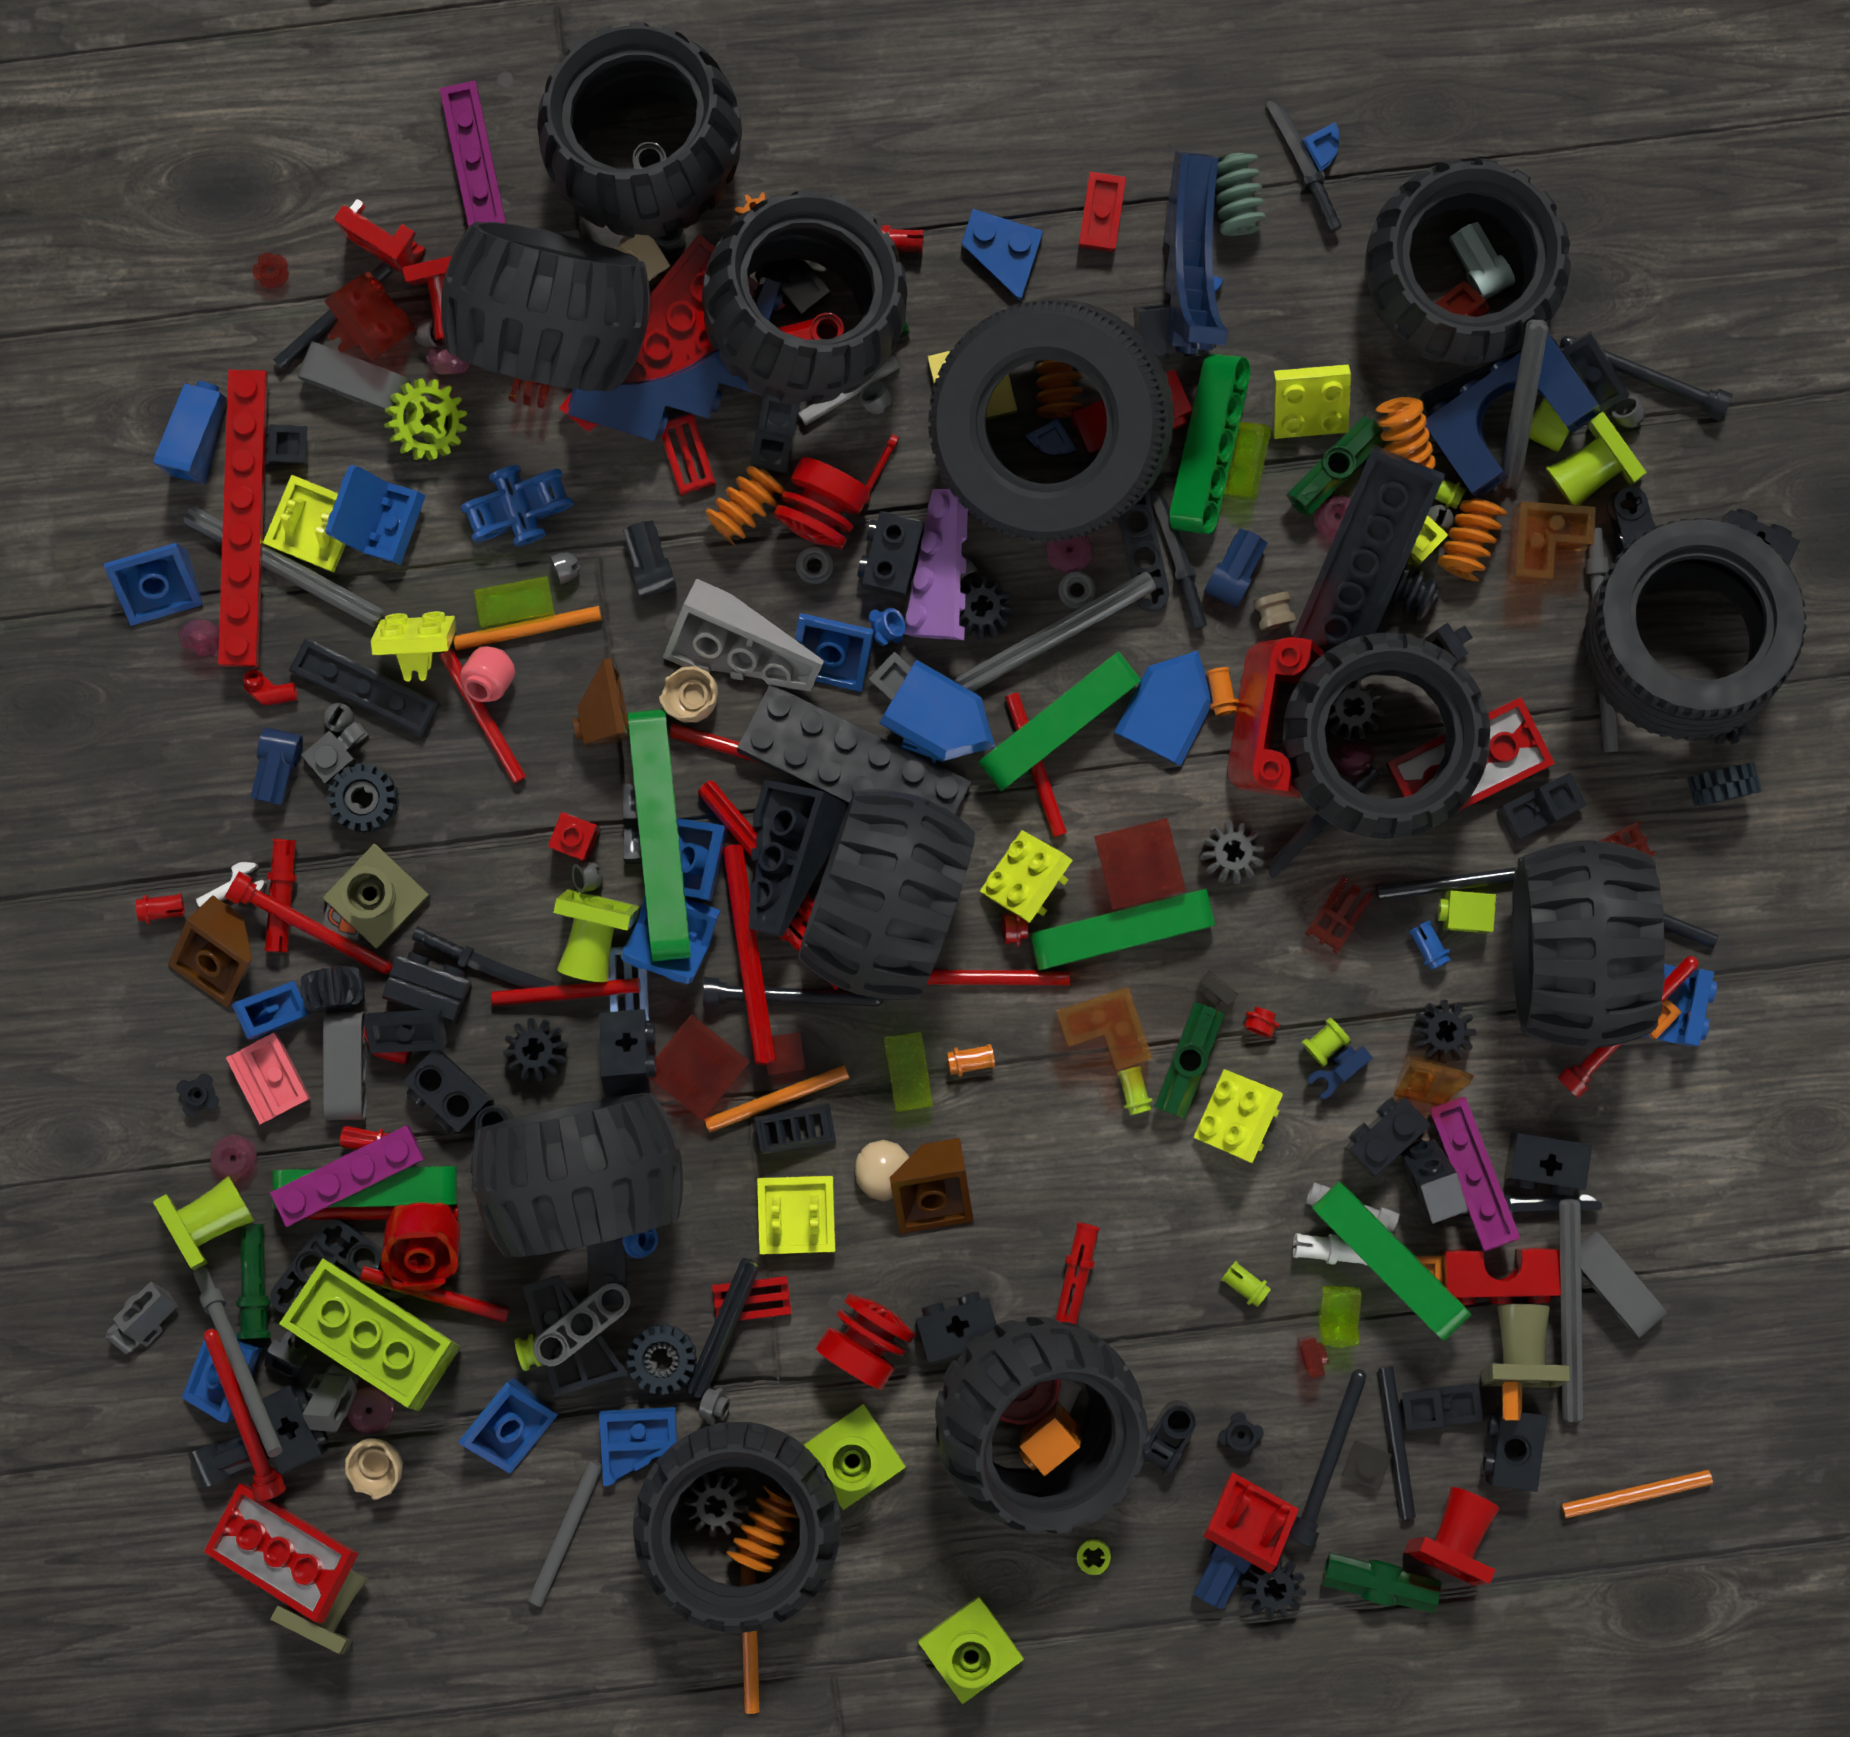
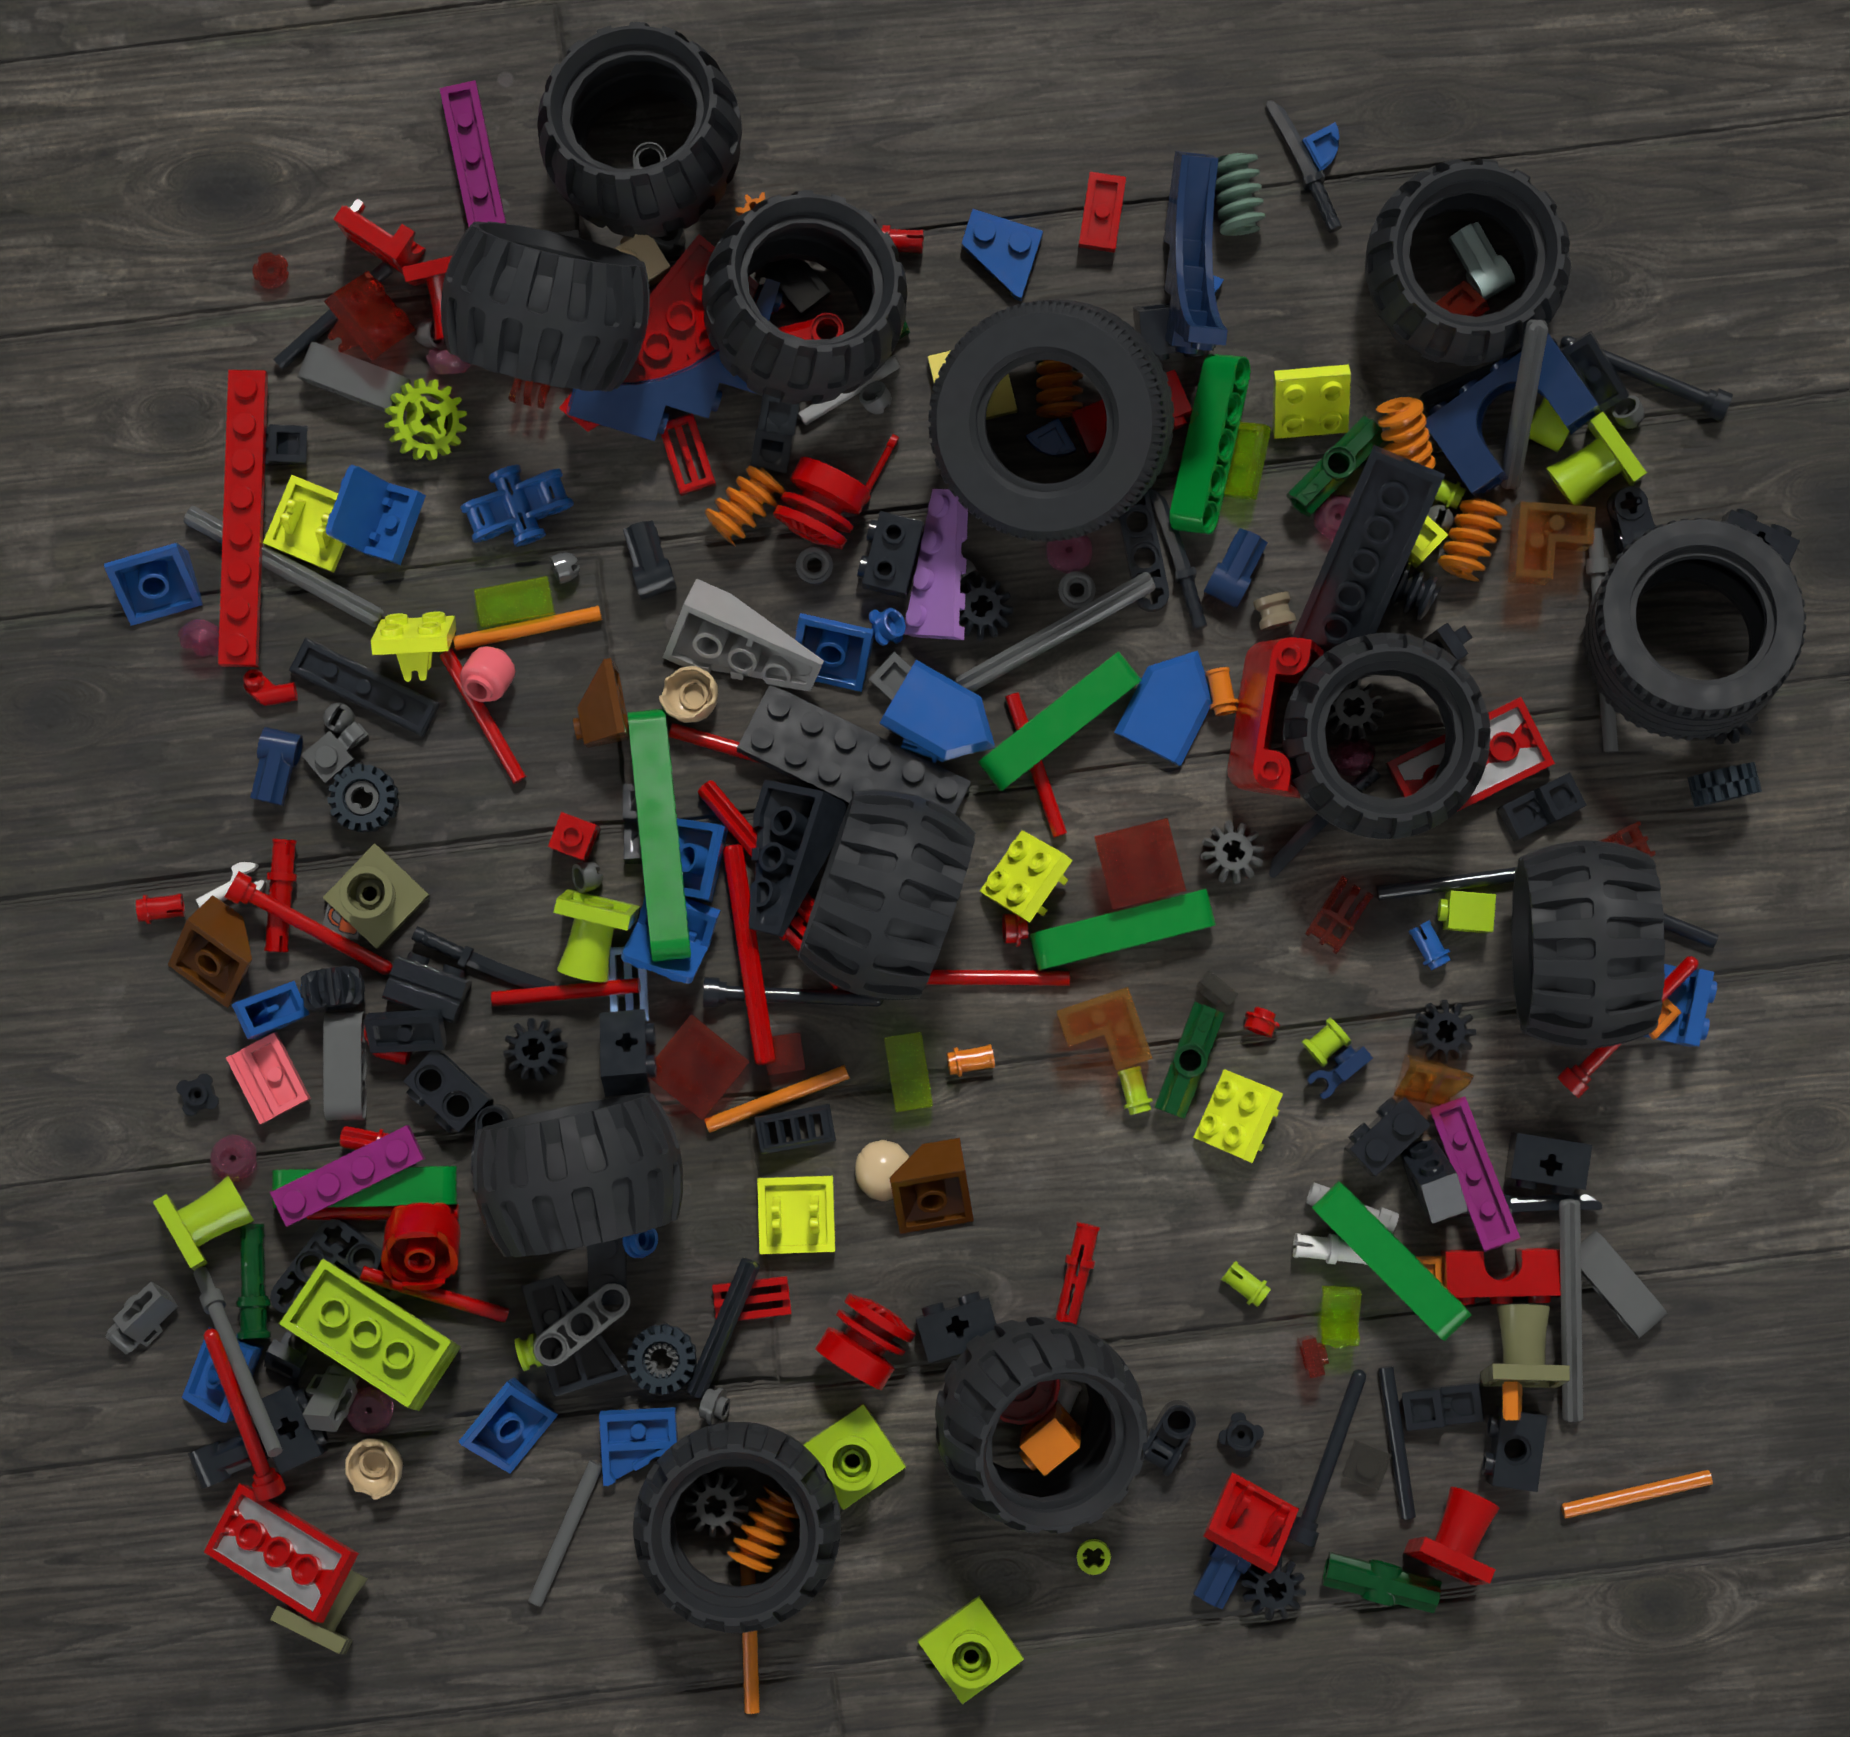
blue slope [153,381,227,485] -> none

